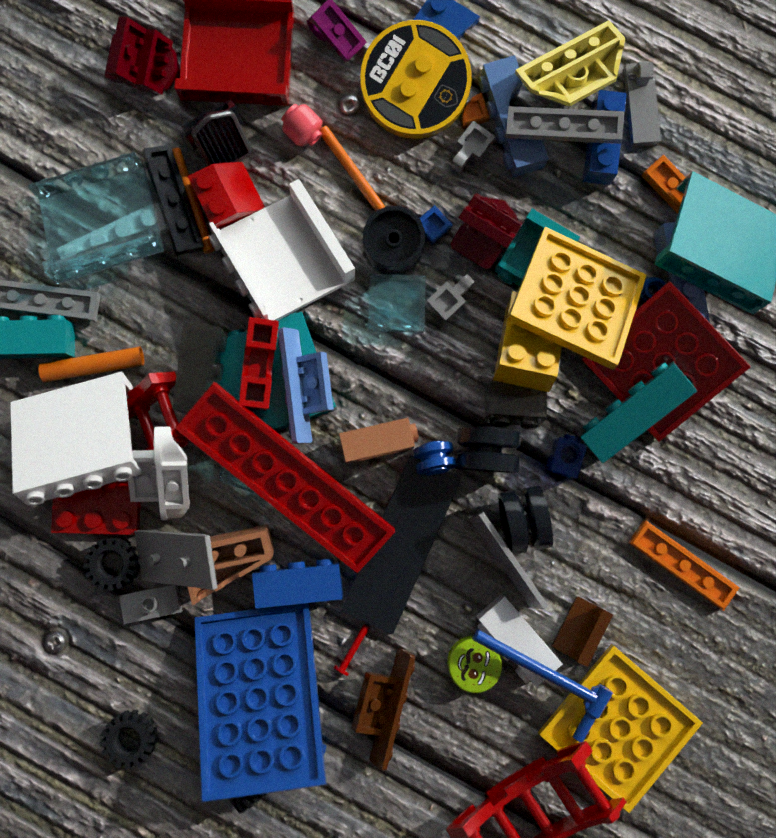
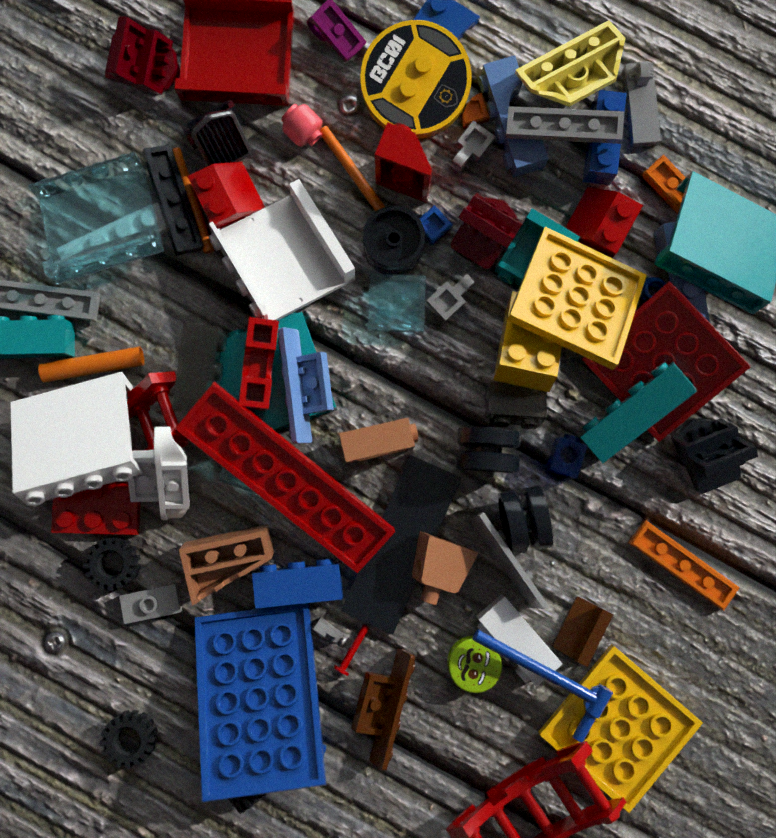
light grey piece [134,530,217,590] -> none
blue wheel [413,441,457,475] -> none
none -> light grey tile [313,617,343,643]
none -> red slope [375,122,432,203]
none -> nougat torso [412,531,478,605]
none -> red slope [565,187,643,258]
none -> black piece [671,418,758,494]

